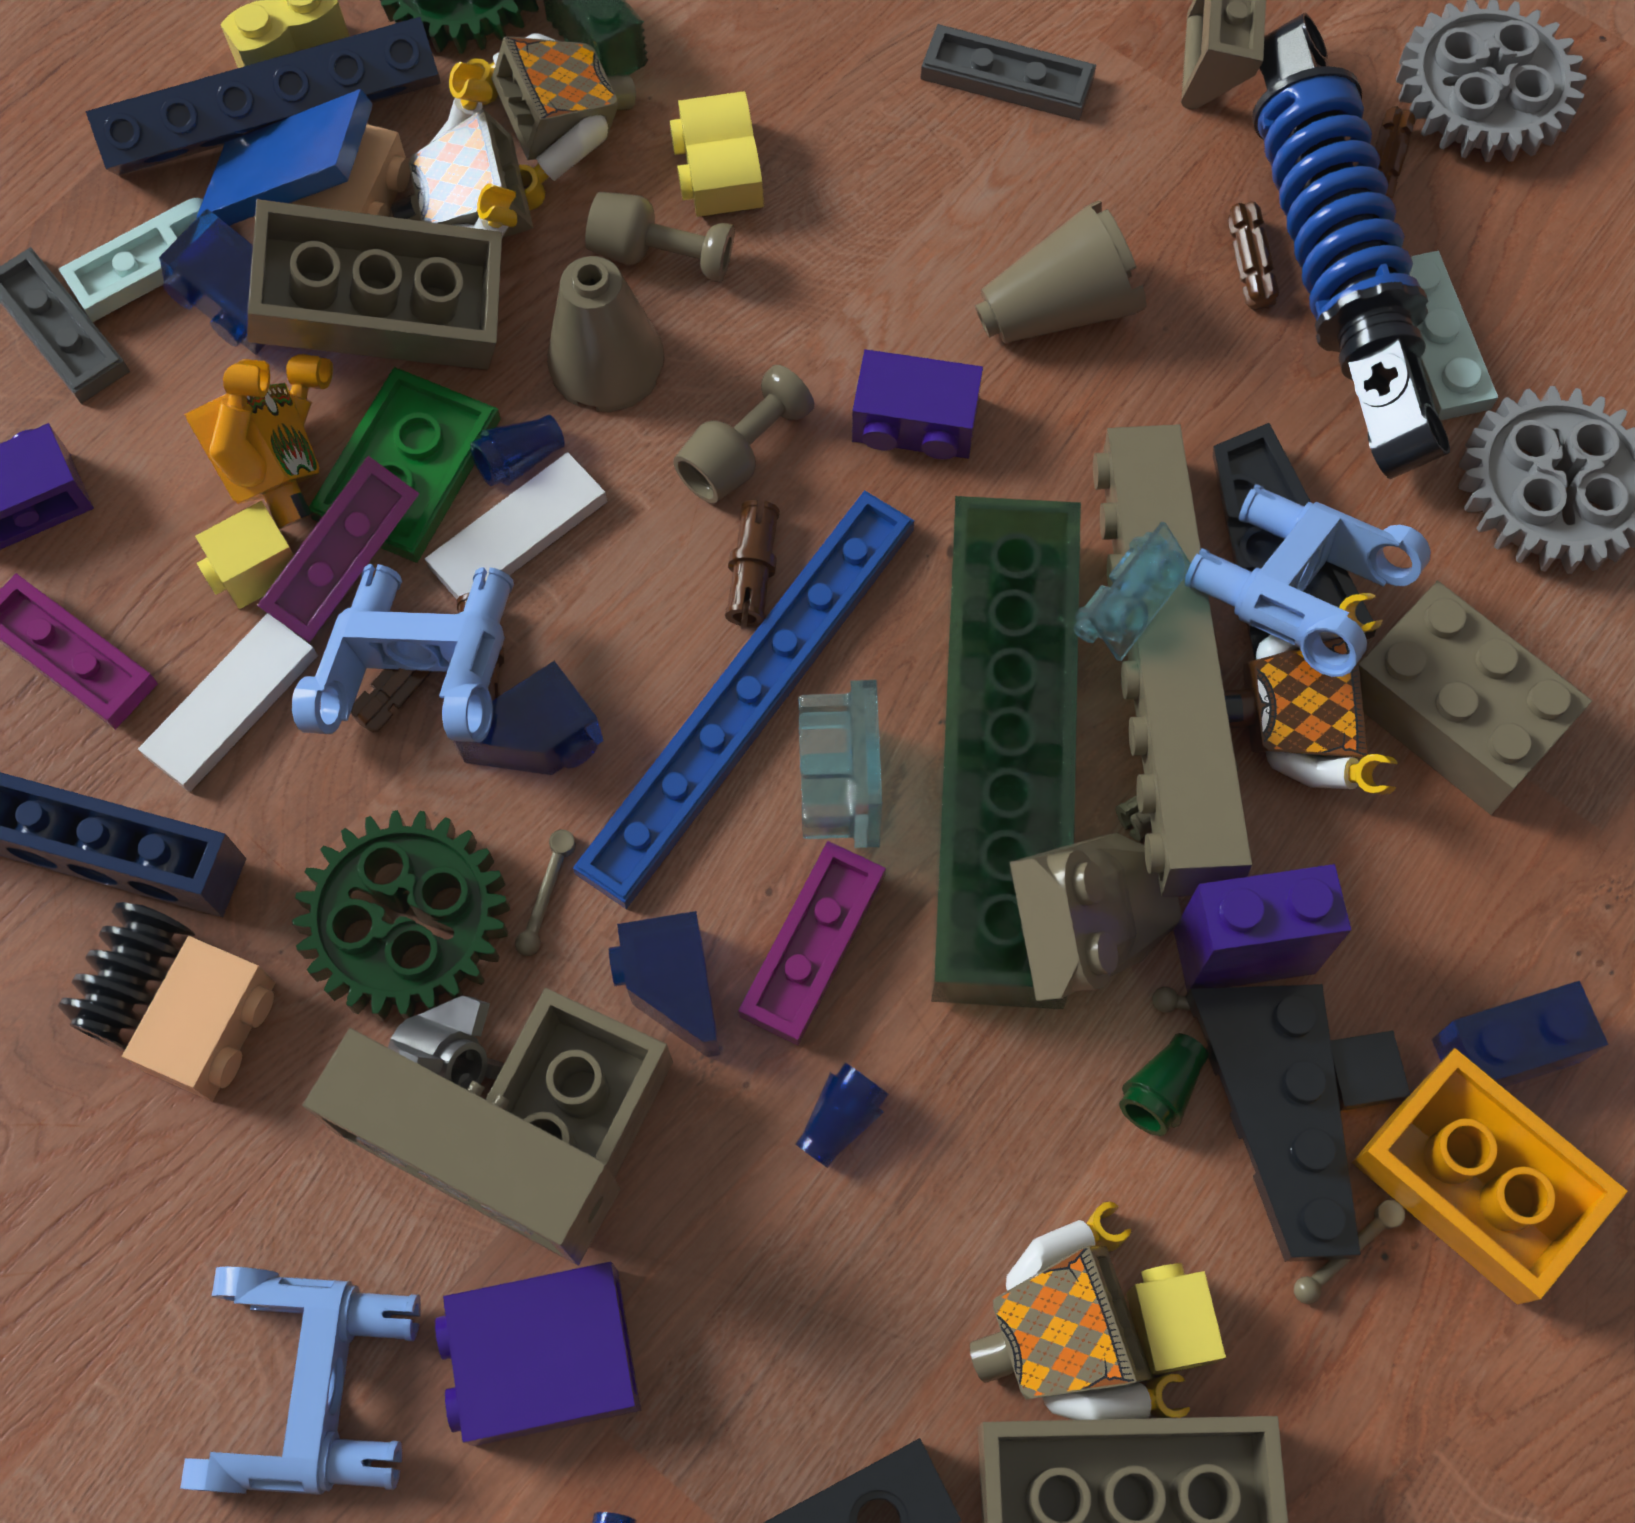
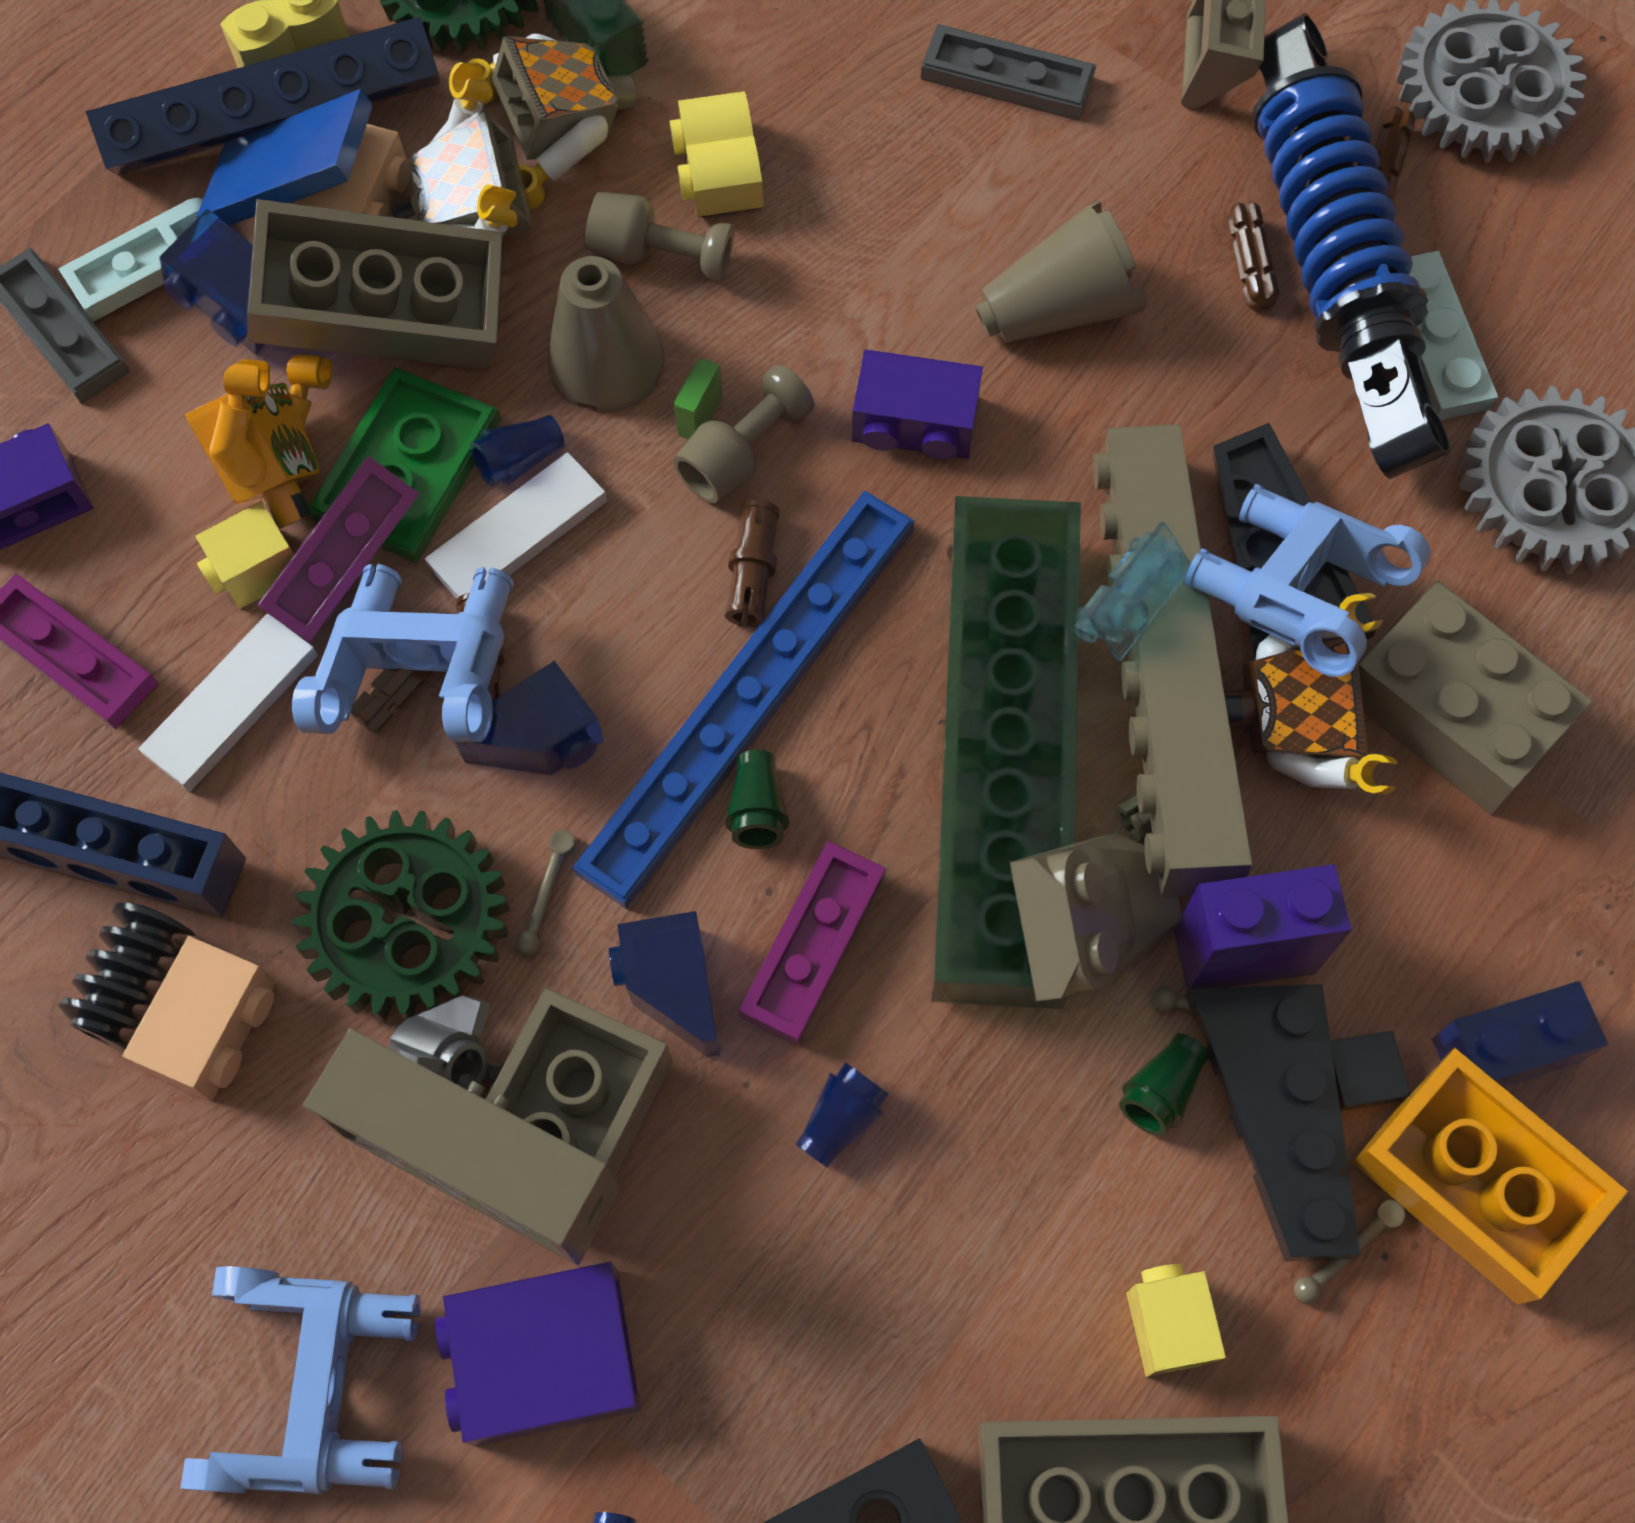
clear light blue panel [798,680,882,848] -> none
torso [970,1201,1190,1420] -> none
none -> bright green tile [674,358,723,439]
none -> dark green cone [725,749,789,849]

